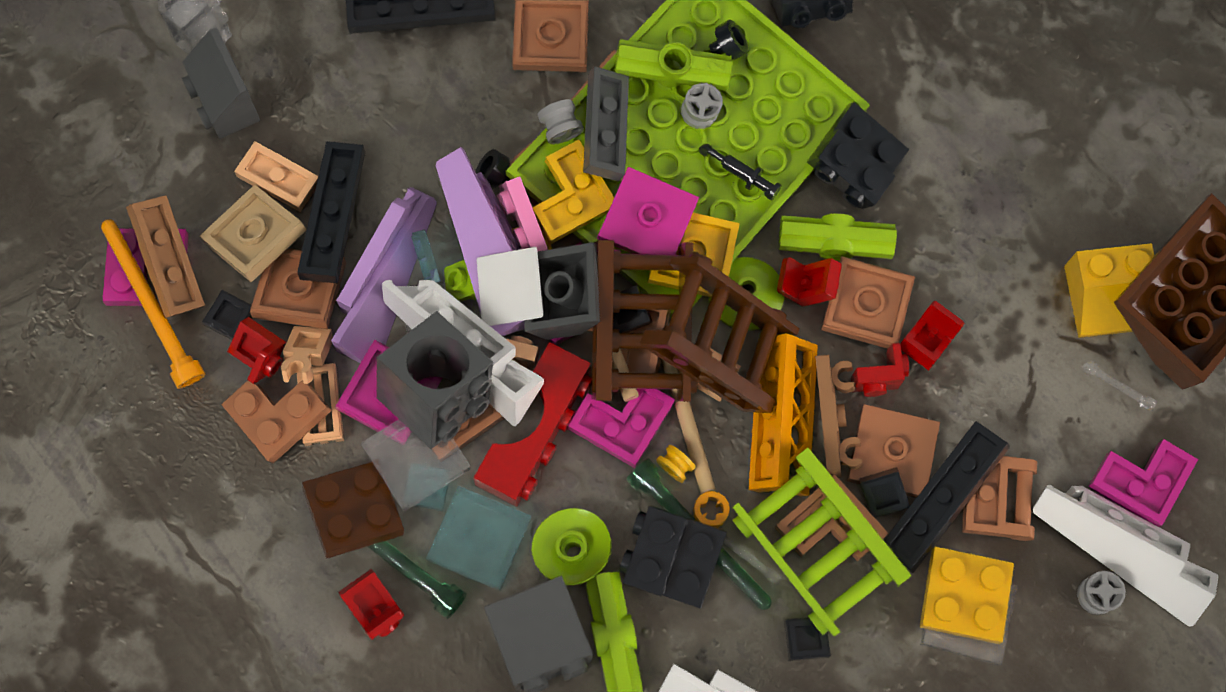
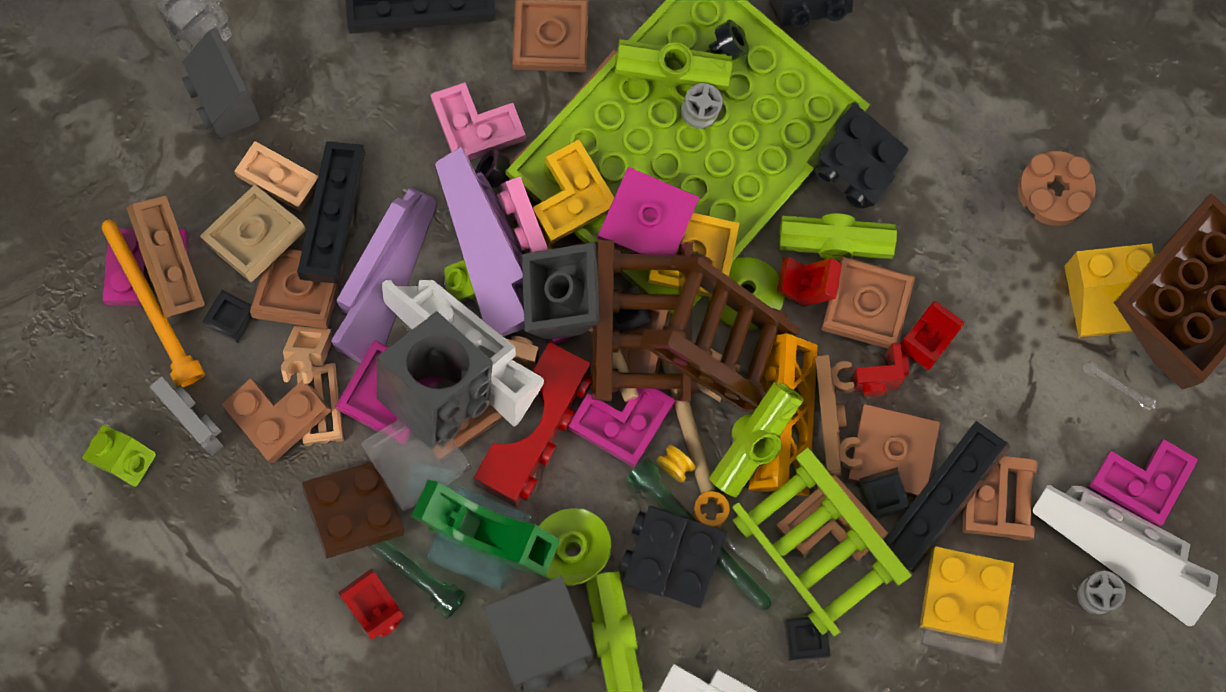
red bracket [227,317,286,384] -> none
clear light blue tile [411,229,441,283] -> none
white sticker [477,247,543,326] -> none
light grey wheel [537,99,584,144] -> none
dark grey plate [583,66,629,182] -> none
black piece [699,144,782,201] -> none
none -> lime bracket [82,424,156,487]
none -> light grey plate [149,376,224,457]
none -> green arch [411,479,560,577]
none -> bright pink plate [430,82,526,160]
none -> lime piece [709,380,804,497]
none -> nougat plate [1018,151,1096,226]

